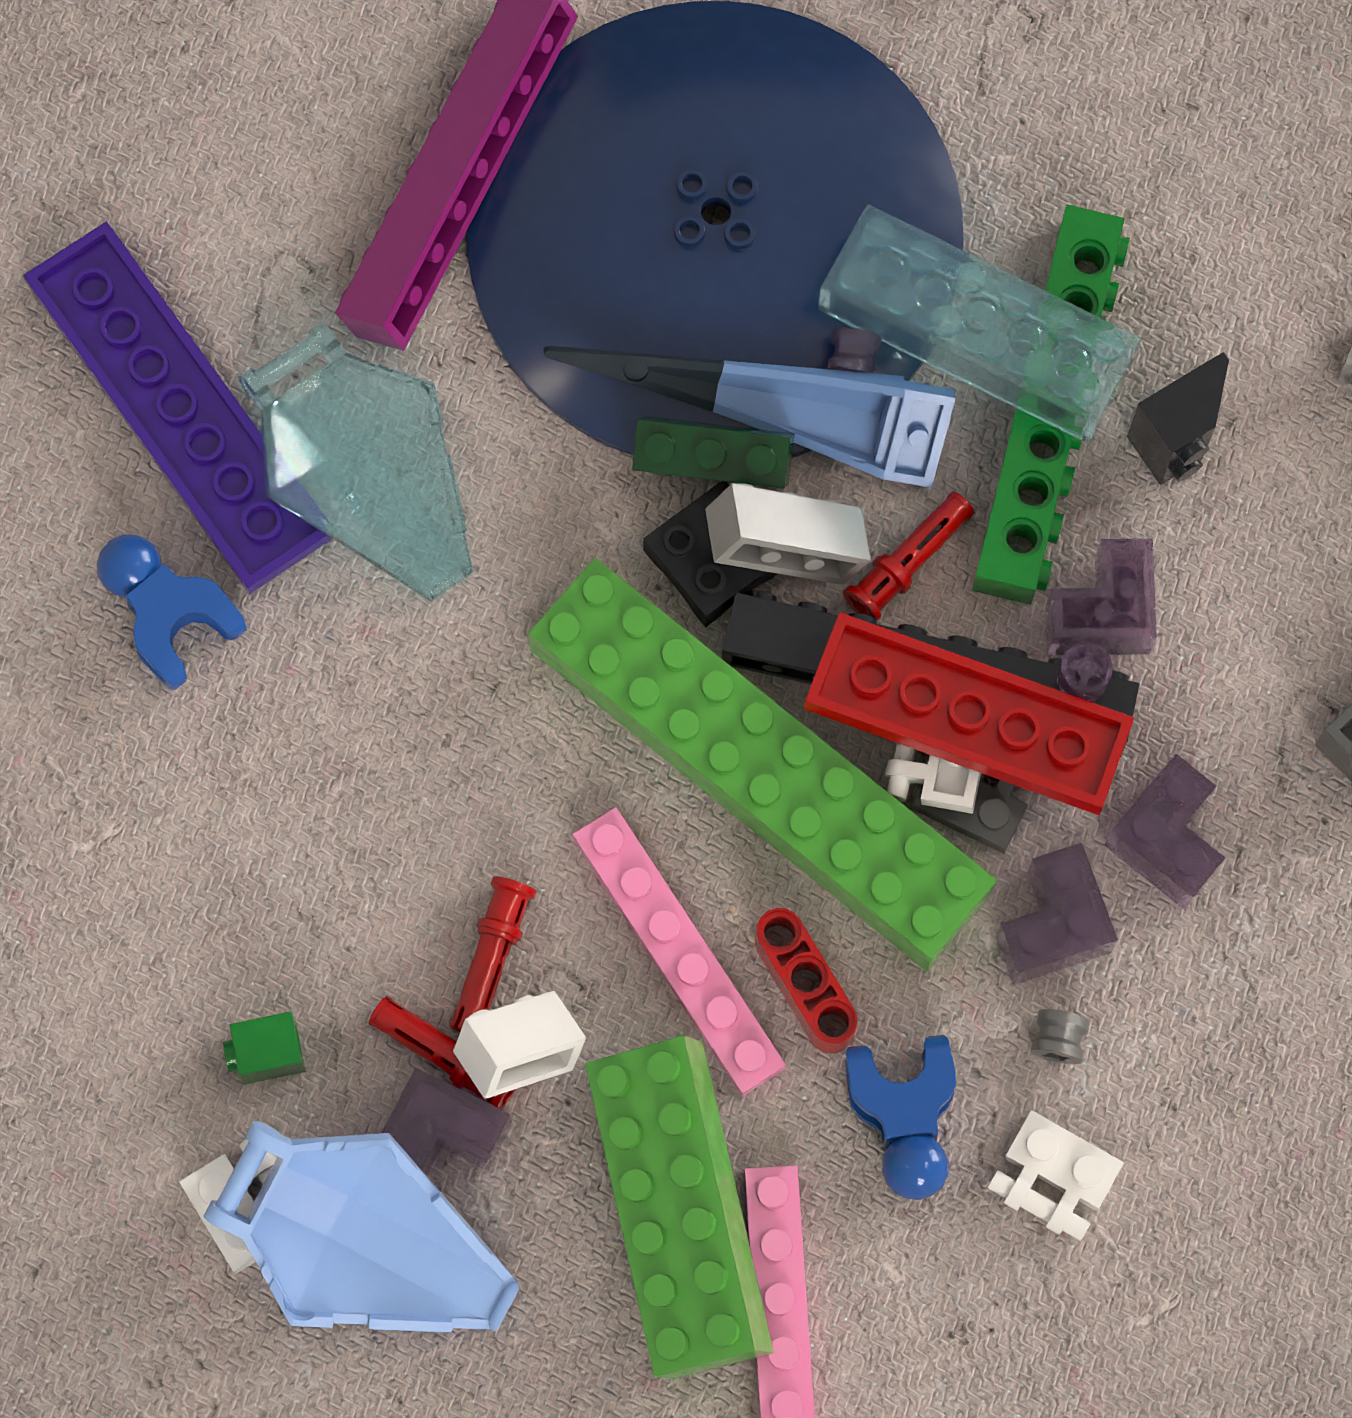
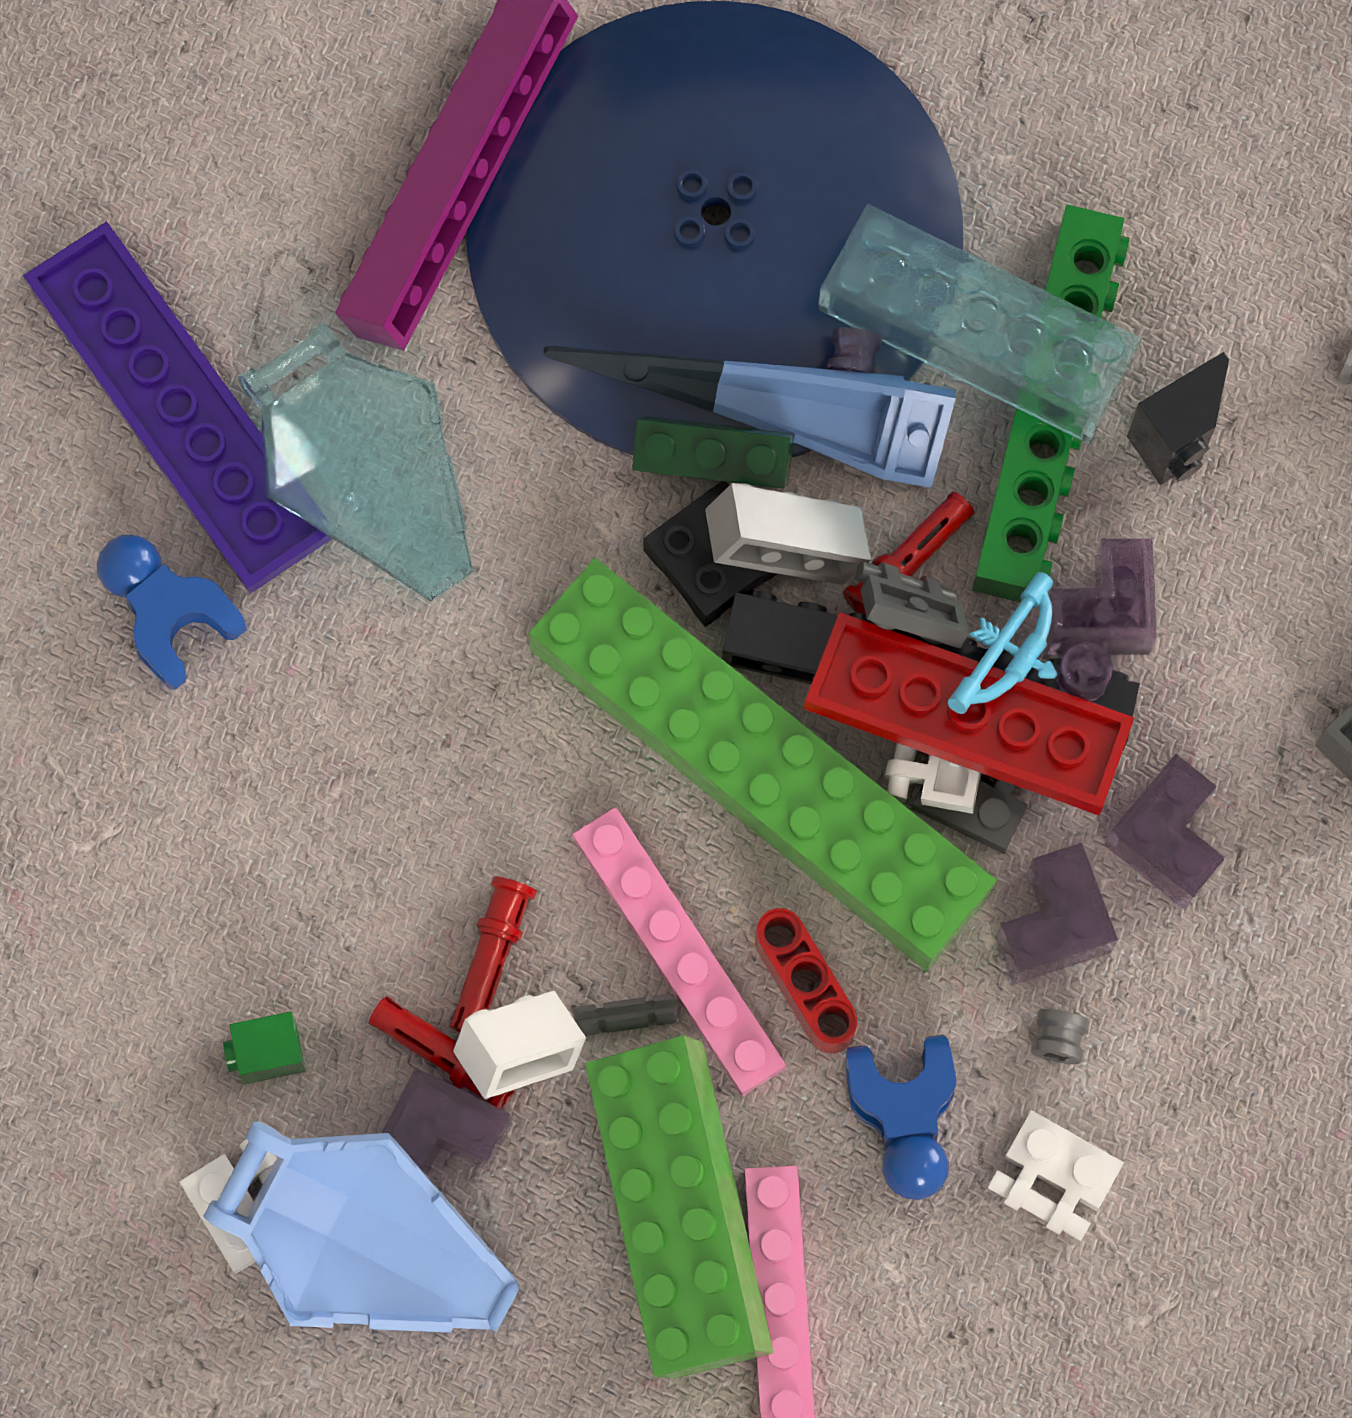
none -> dark grey axle [574,994,678,1036]
none -> dark grey plate [855,561,969,649]
none -> medium azure piece [948,572,1057,714]

